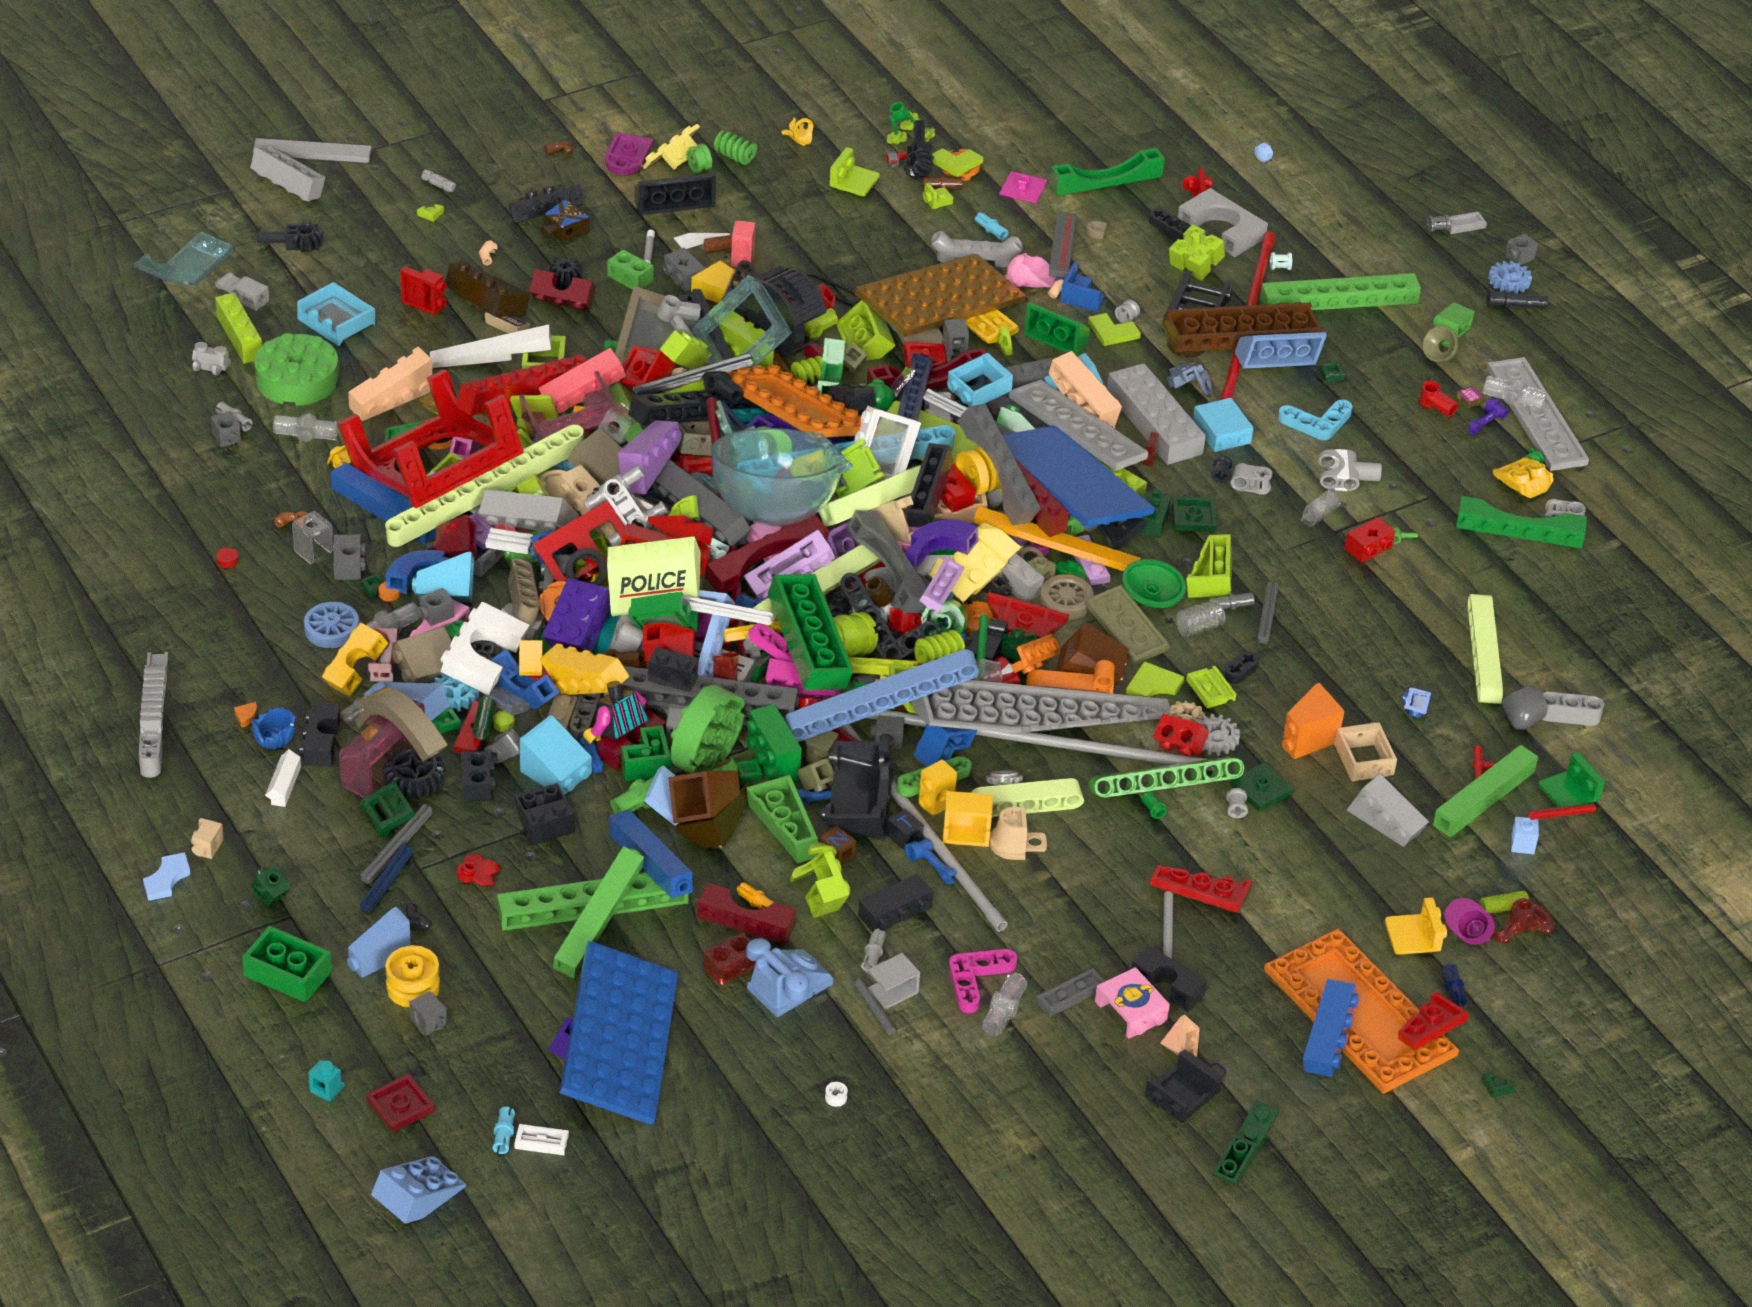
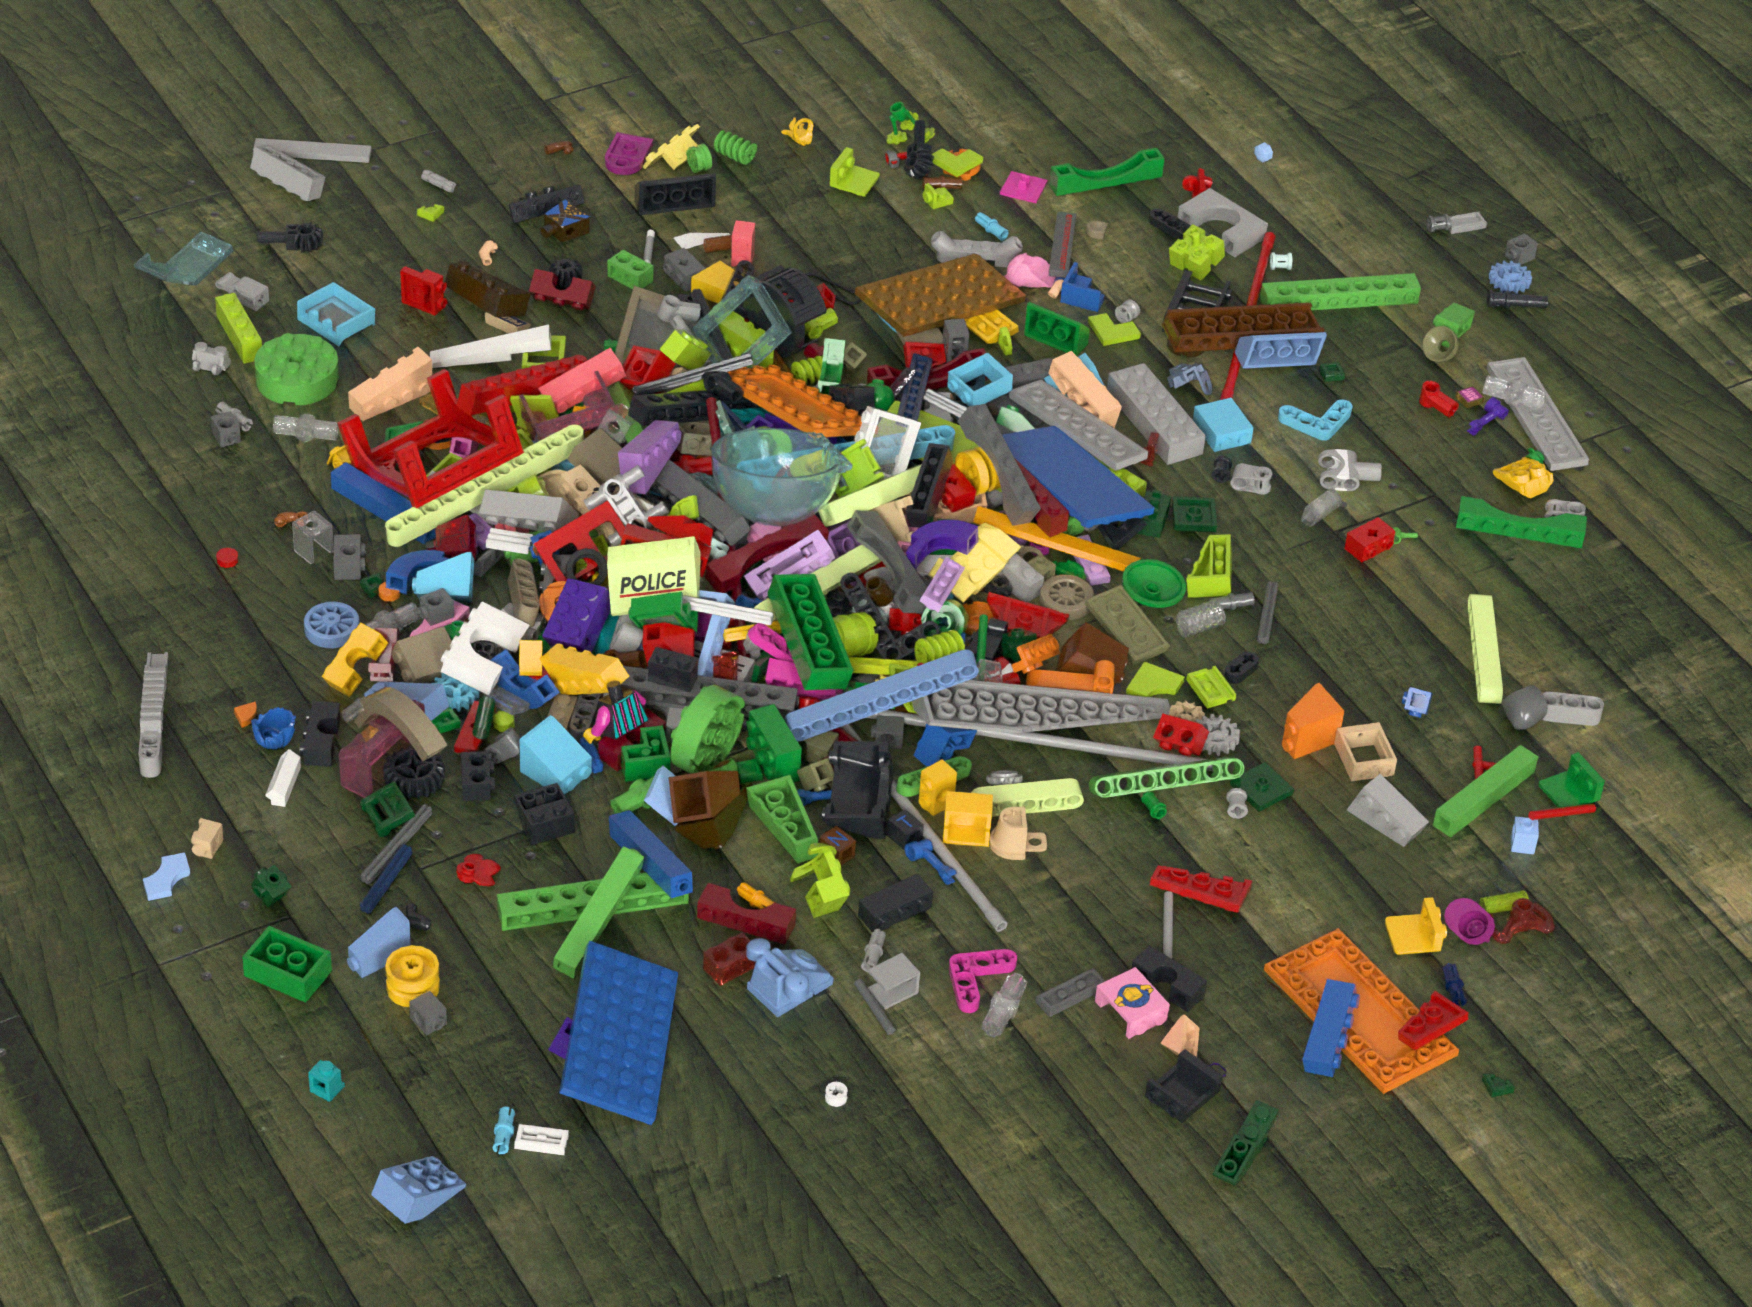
dark red plate [366,1073,435,1133] -> none
lime slope [836,300,896,361] -> none

